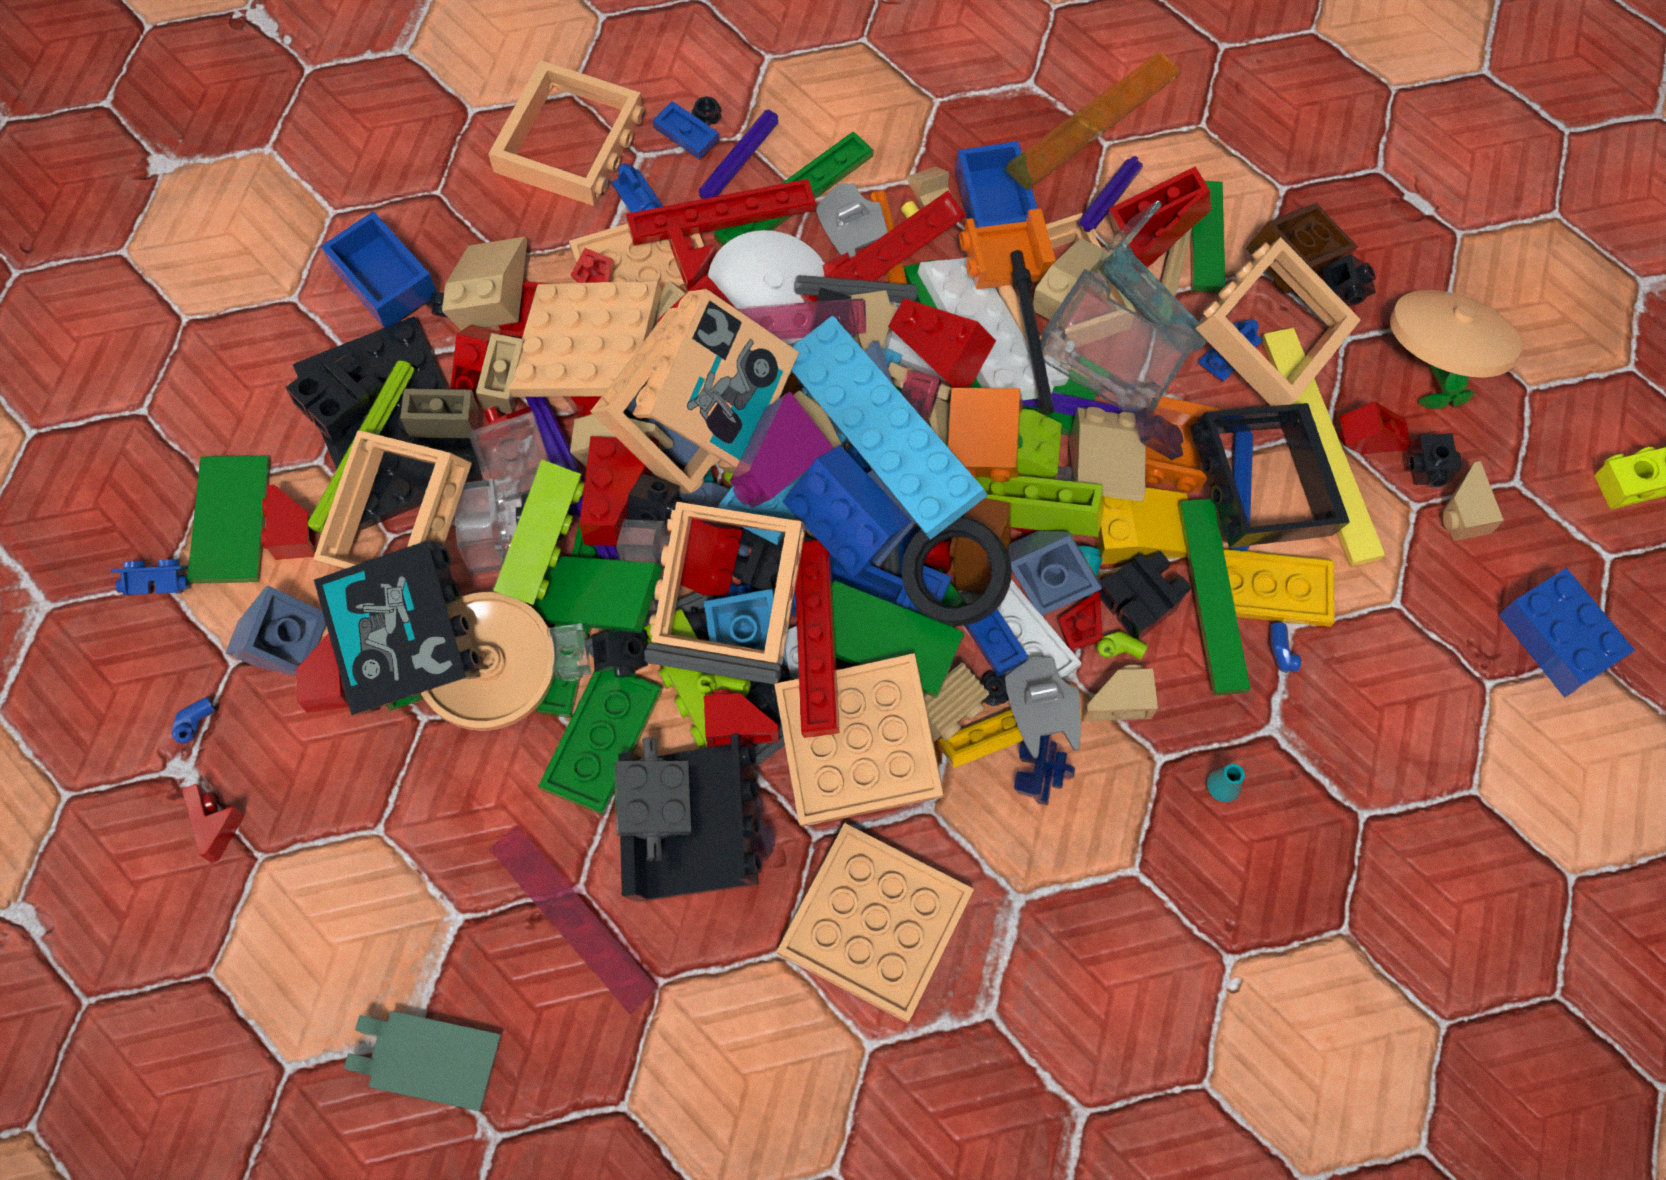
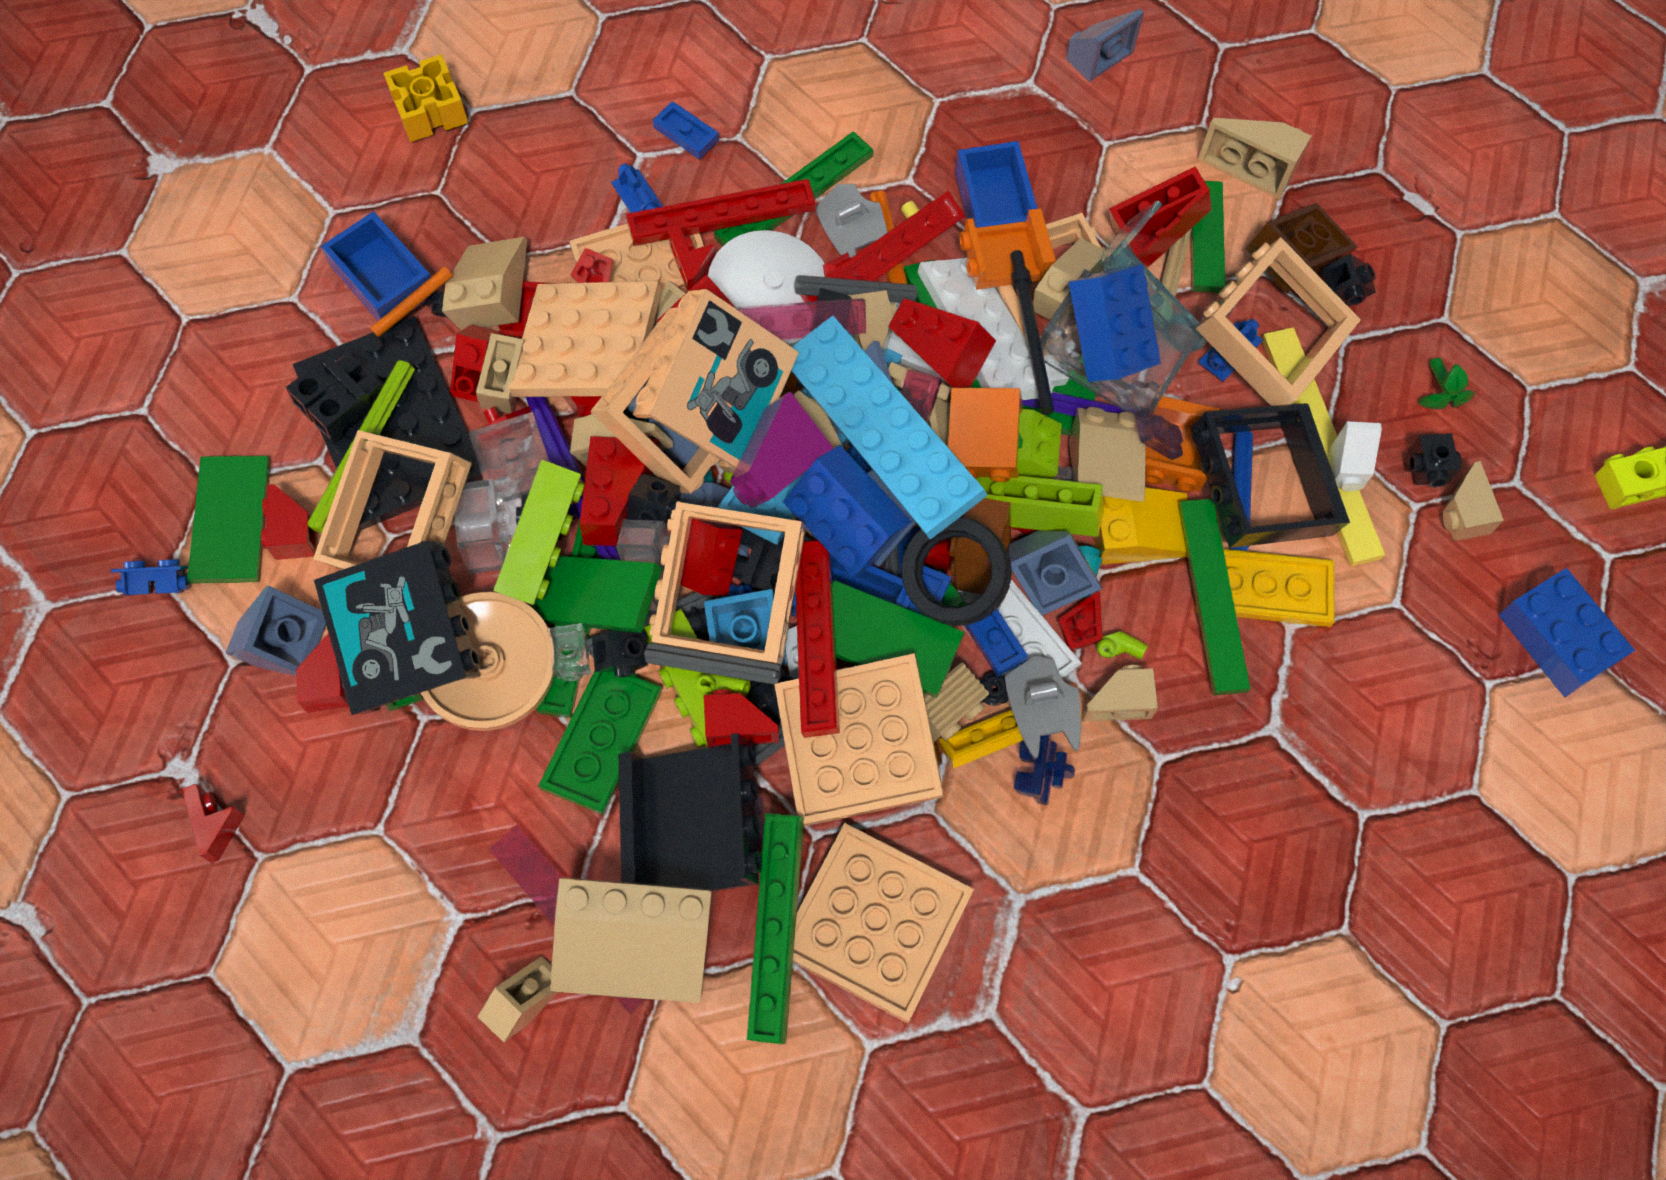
blue arm [171,696,216,744] -> none
sand green tile [343,1011,502,1112] -> none
dark tan brick [400,389,479,438] -> none
light nougat window [488,60,645,206] -> none
dark grey plate [614,737,691,861] -> none
black plate [692,96,721,125] -> none
dark purple axle [698,109,778,199] -> none
tan slope [907,167,952,209] -> none
clear yellow tile [1005,51,1181,191] -> none
dark purple axle [1079,156,1143,232] -> none
black hips [1096,551,1191,640] -> none
teal cone [1207,764,1245,802] -> none
blue arm [1270,622,1301,673] -> none
red slope [1339,401,1412,454] -> none
light nougat dish [1390,290,1522,378] -> none
none -> orange bar [370,266,453,338]
none -> yellow brick [383,54,468,142]
none -> tan slope [478,956,558,1042]
none -> tan slope [550,877,711,1003]
none -> green tile [747,813,804,1044]
none -> sand blue slope [1066,9,1144,82]
none -> blue piece [1069,264,1161,382]
none -> tan slope [1198,118,1312,200]
none -> white slope [1328,421,1382,491]

